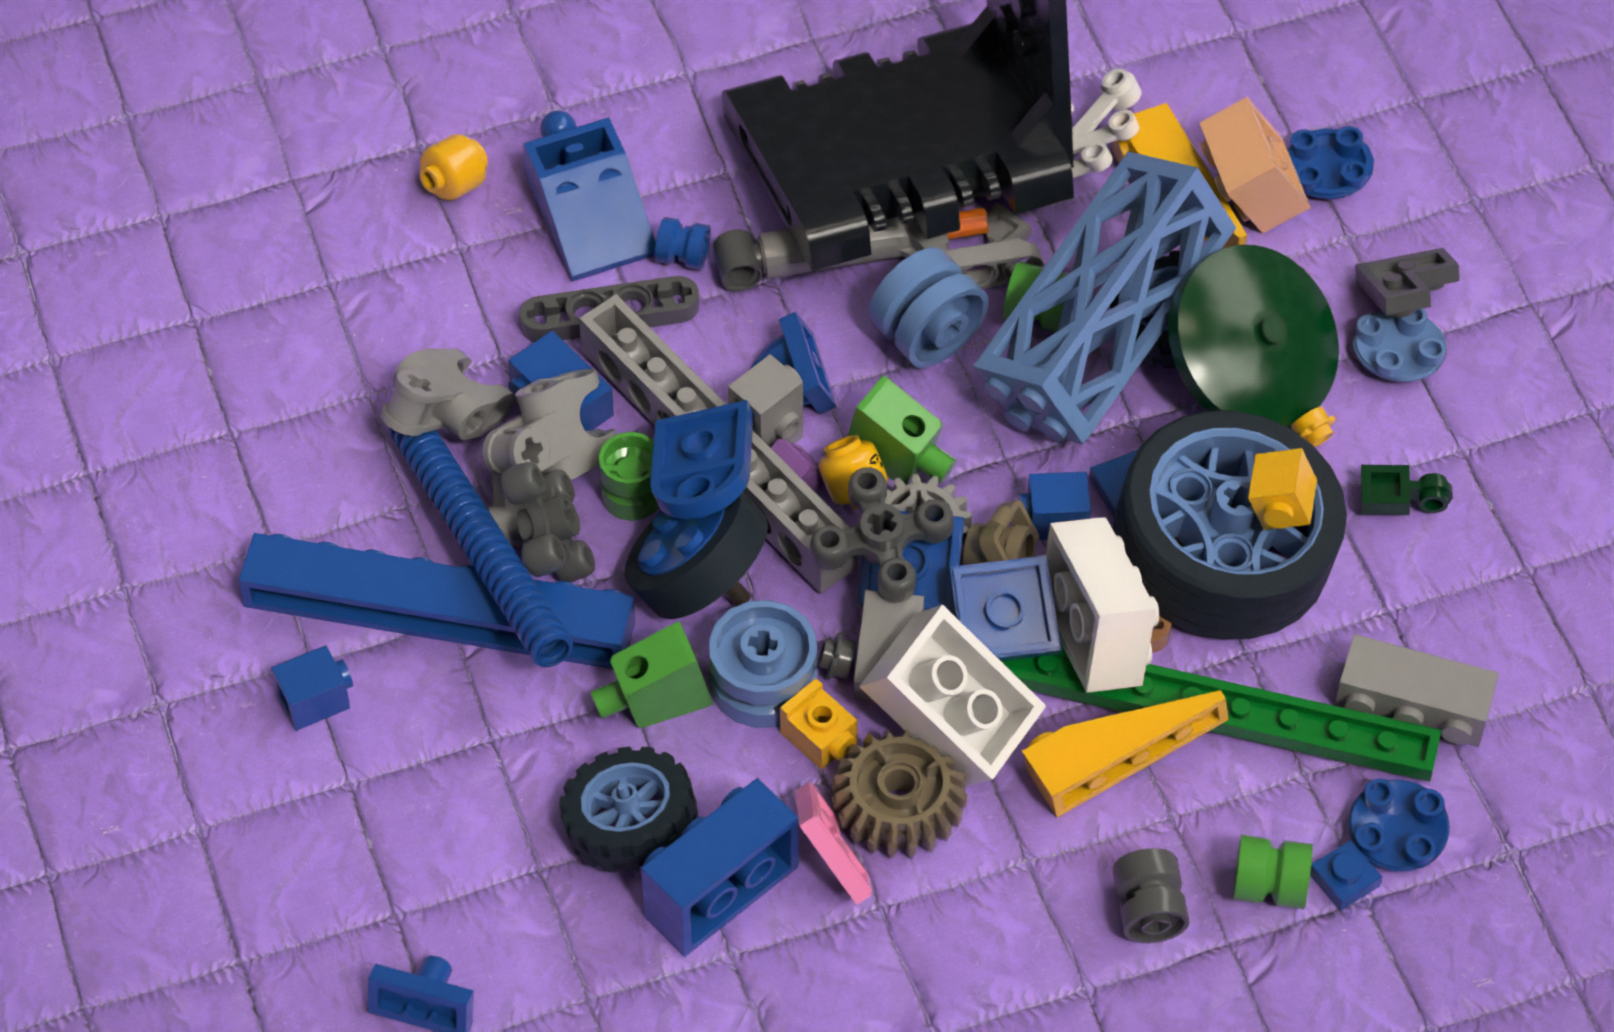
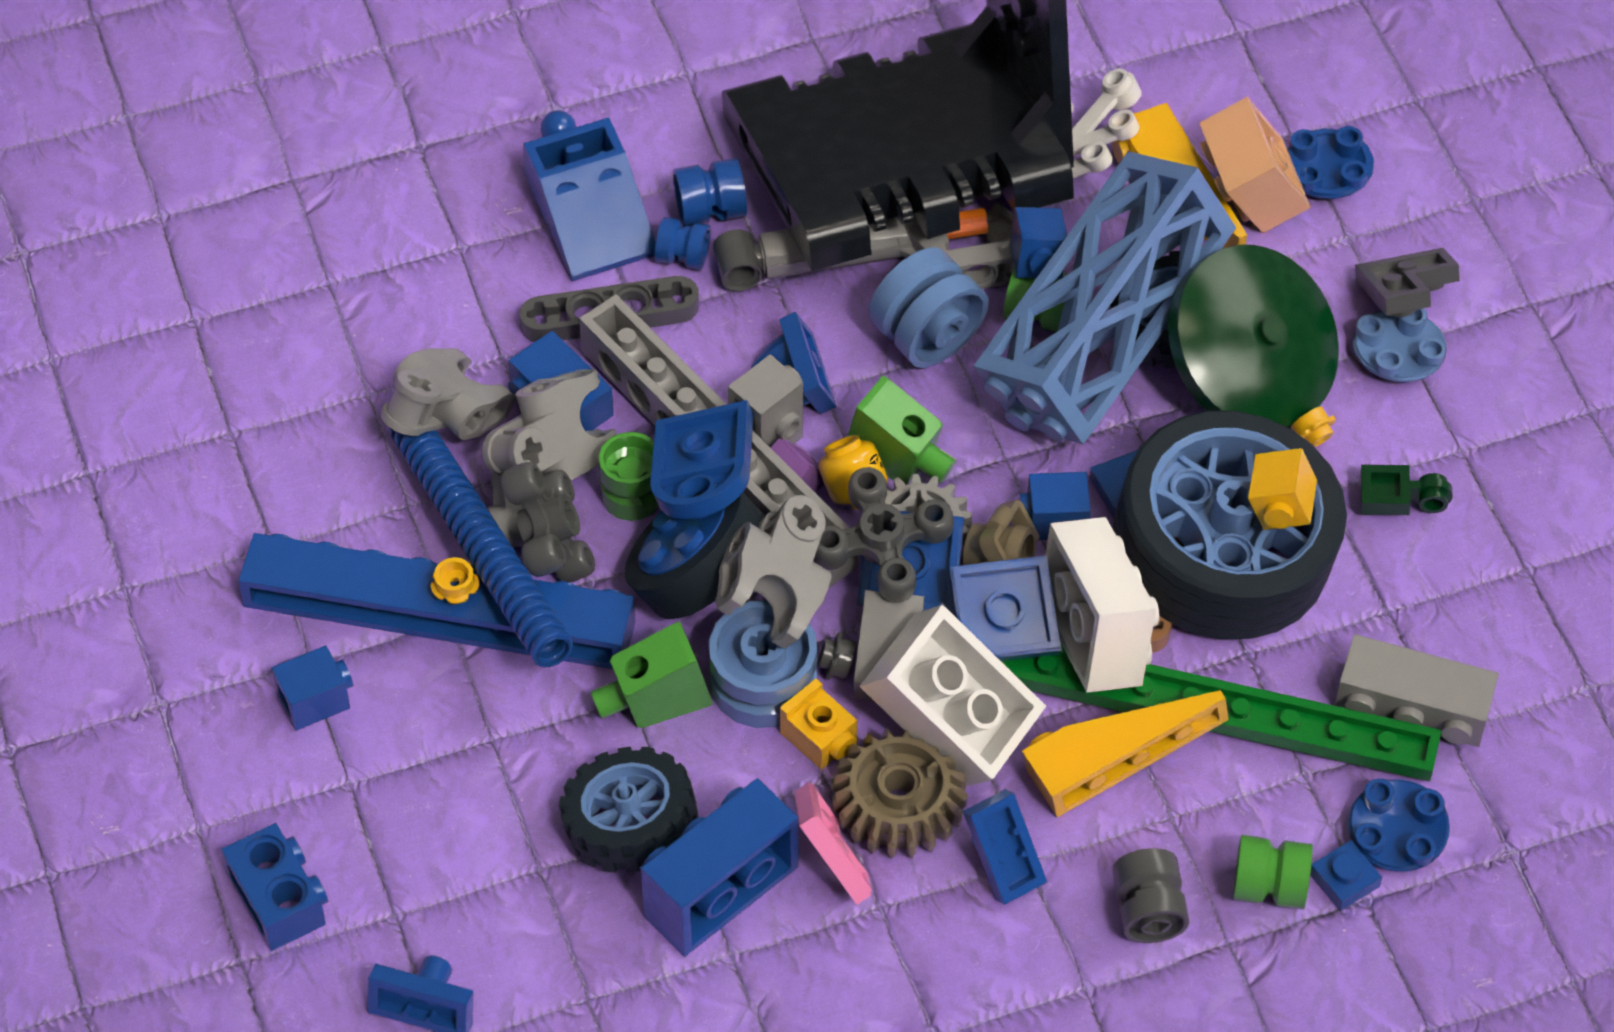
yellow head [420,134,488,201] -> none
none -> blue brick [221,823,328,951]
none -> yellow plate [431,557,479,604]
none -> blue wheel [673,158,747,227]
none -> light grey piece [716,495,831,649]
none -> blue tile [962,789,1047,905]
none -> blue brick [1009,207,1067,279]

